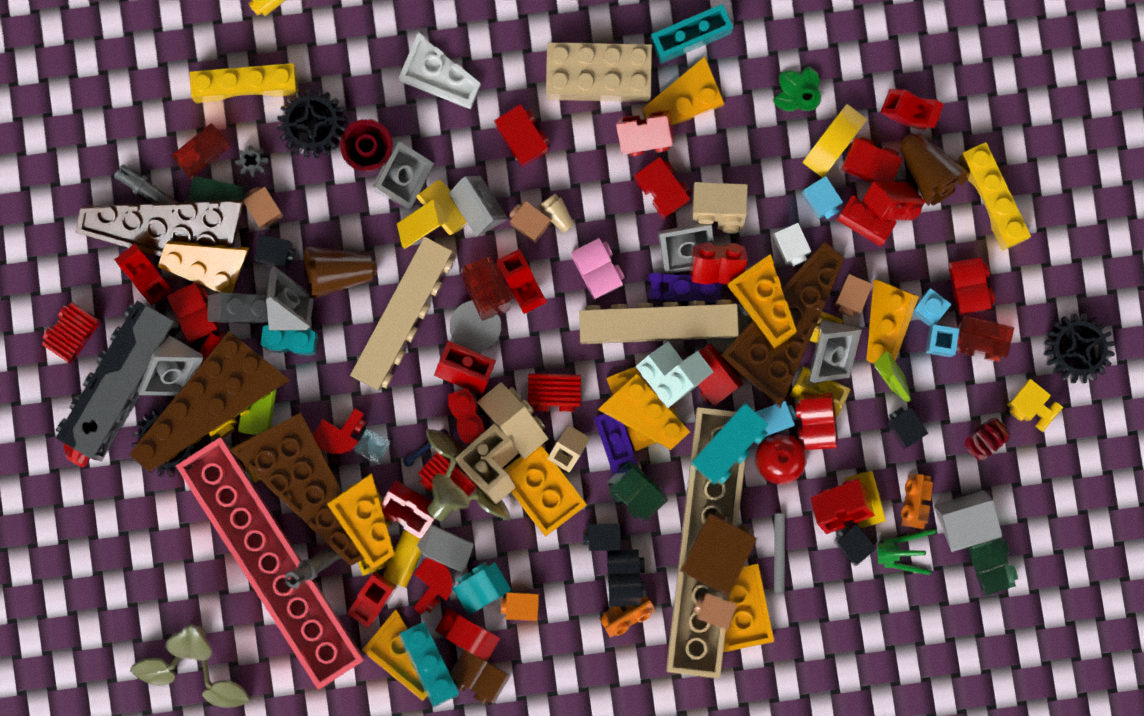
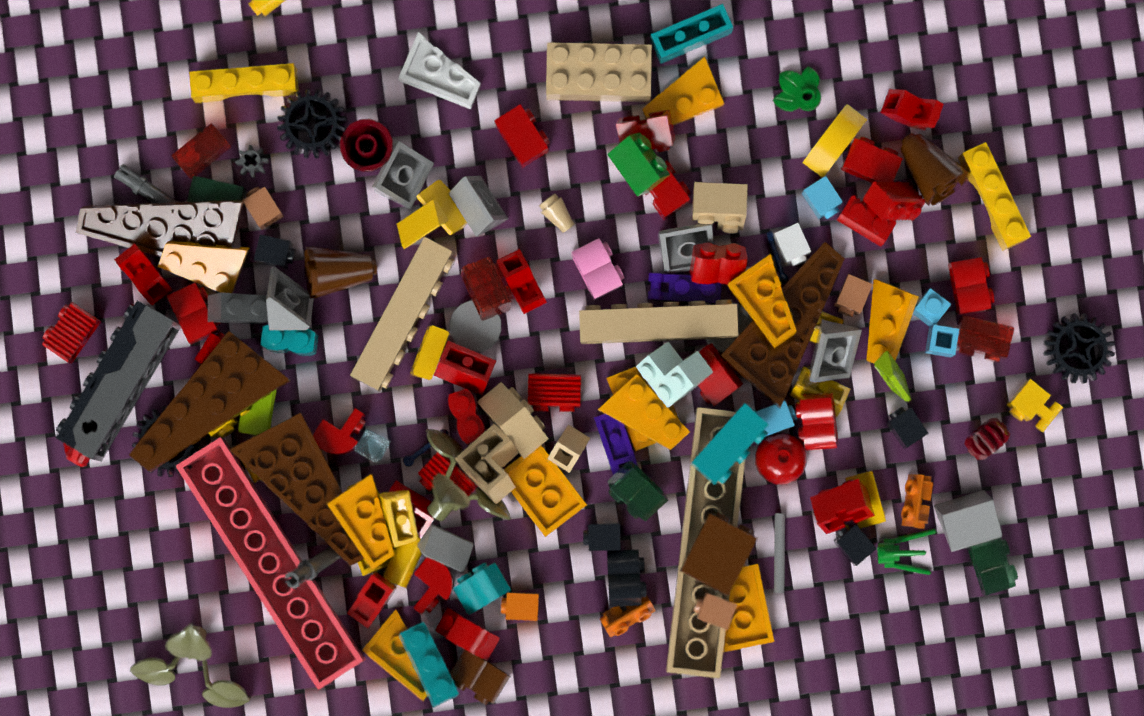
light grey slope [137,336,203,396] -> none
nougat brick [509,201,551,243] -> none
none -> yellow slope [379,490,419,548]
none -> yellow slope [410,325,449,380]
none -> green brick [607,132,670,197]
none -> dark blue hinge [766,231,788,284]

